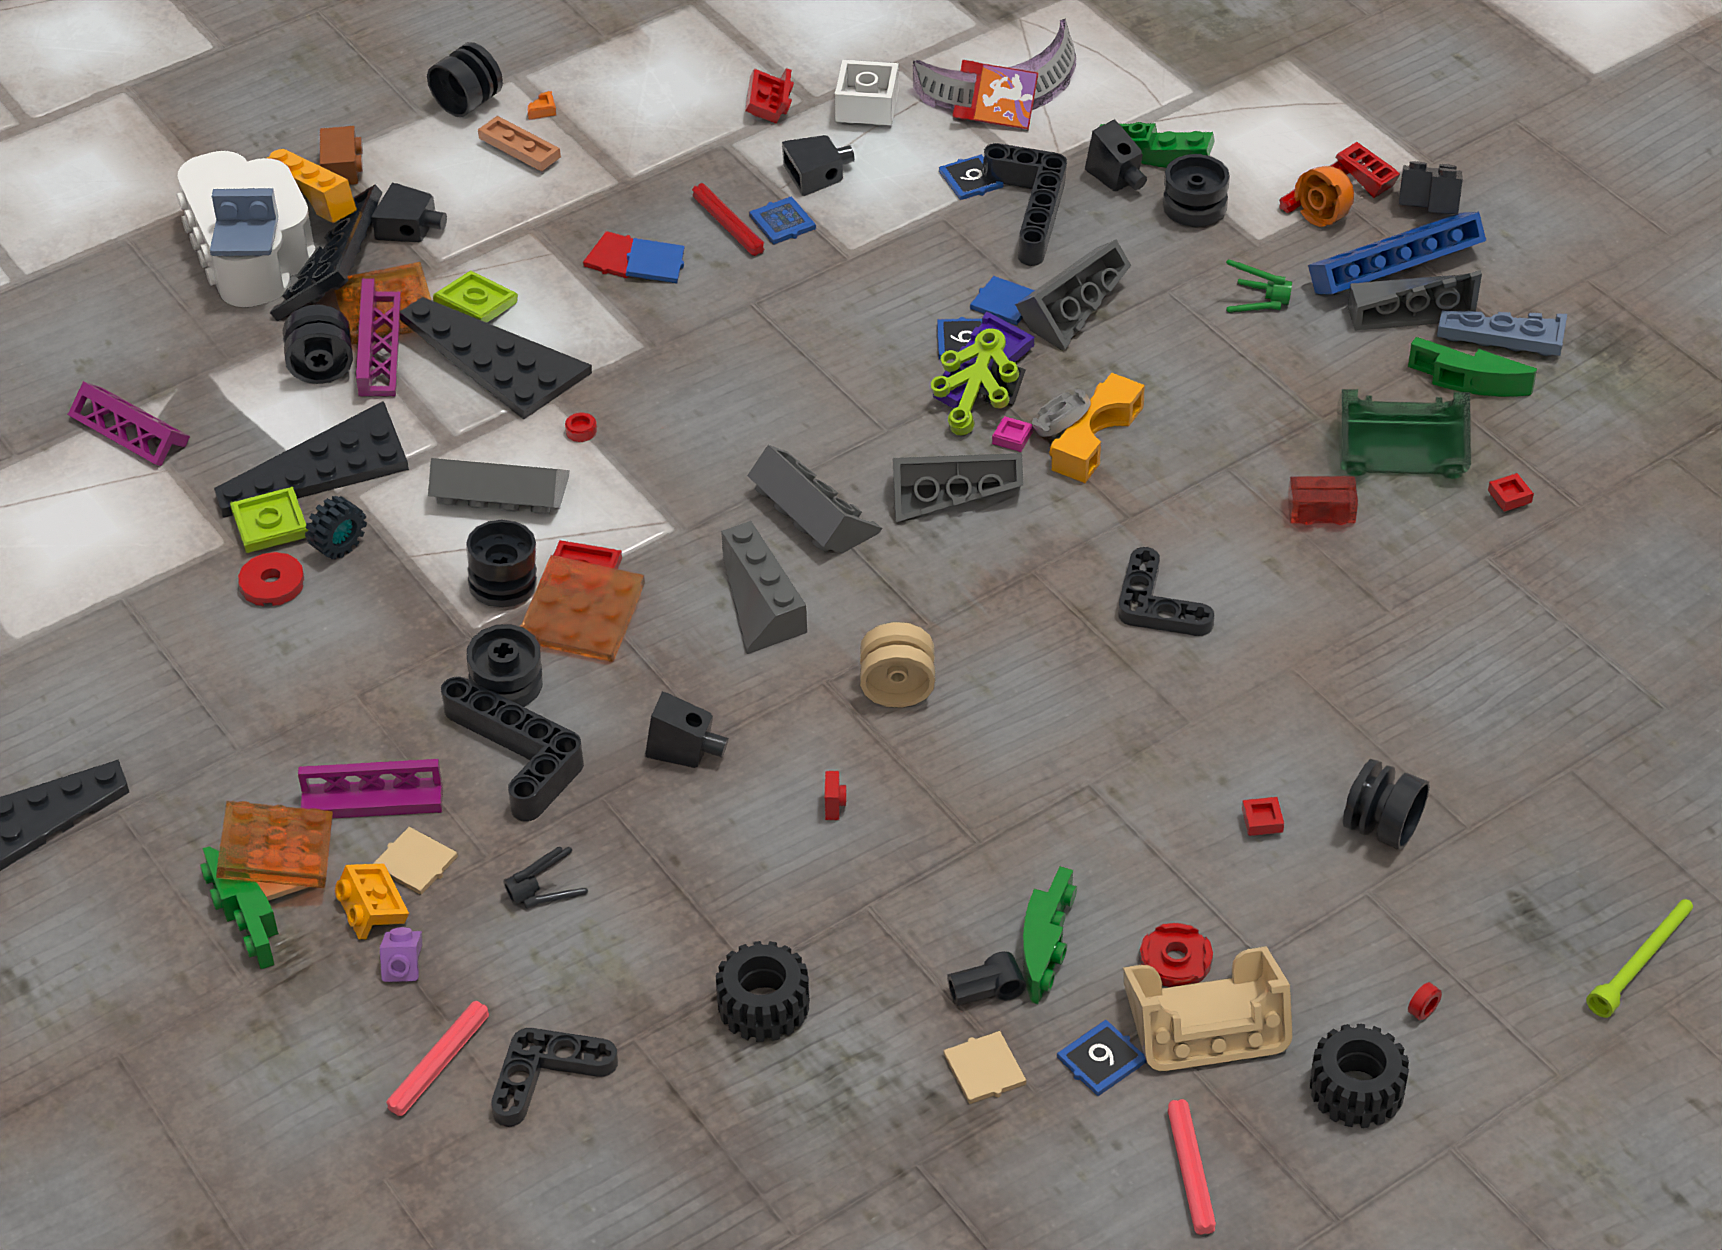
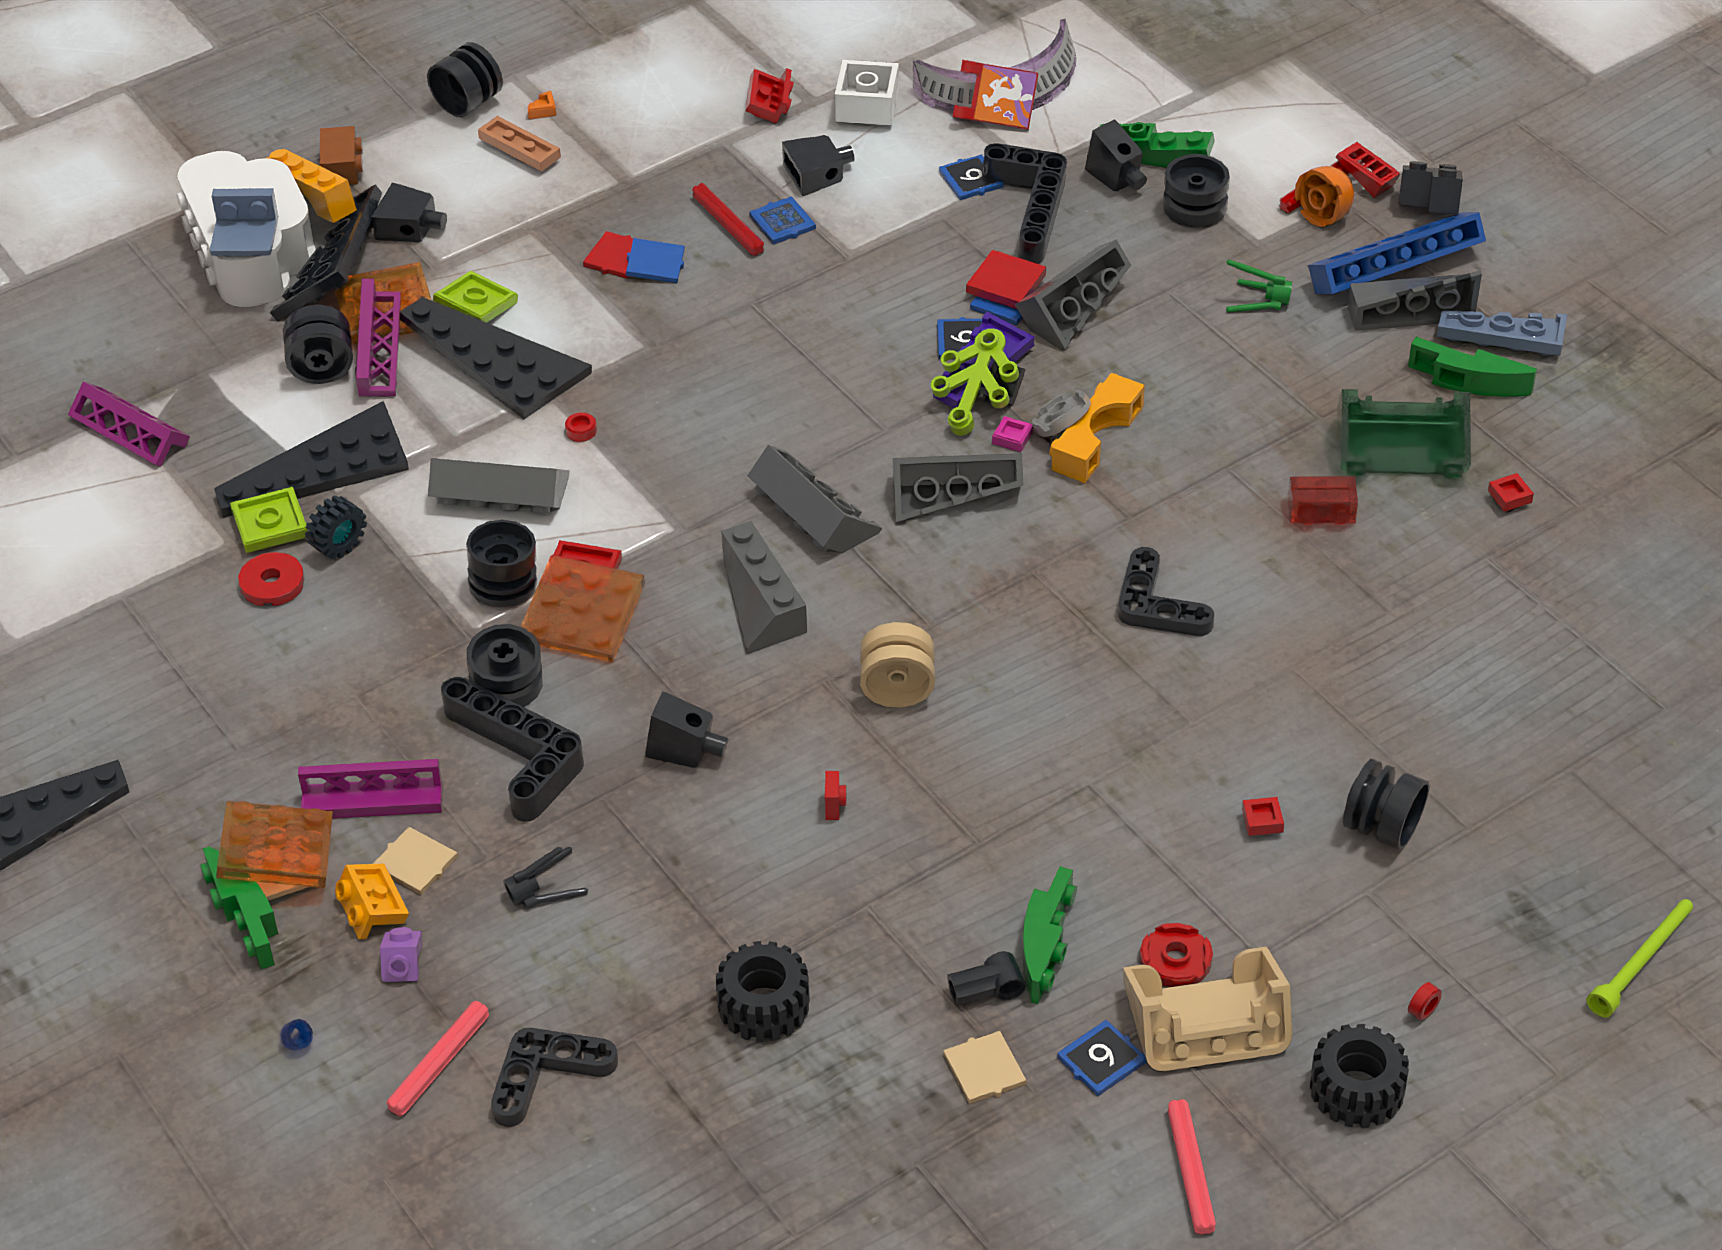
none -> clear blue hinge [279,1019,313,1051]
none -> red tile [966,250,1046,309]

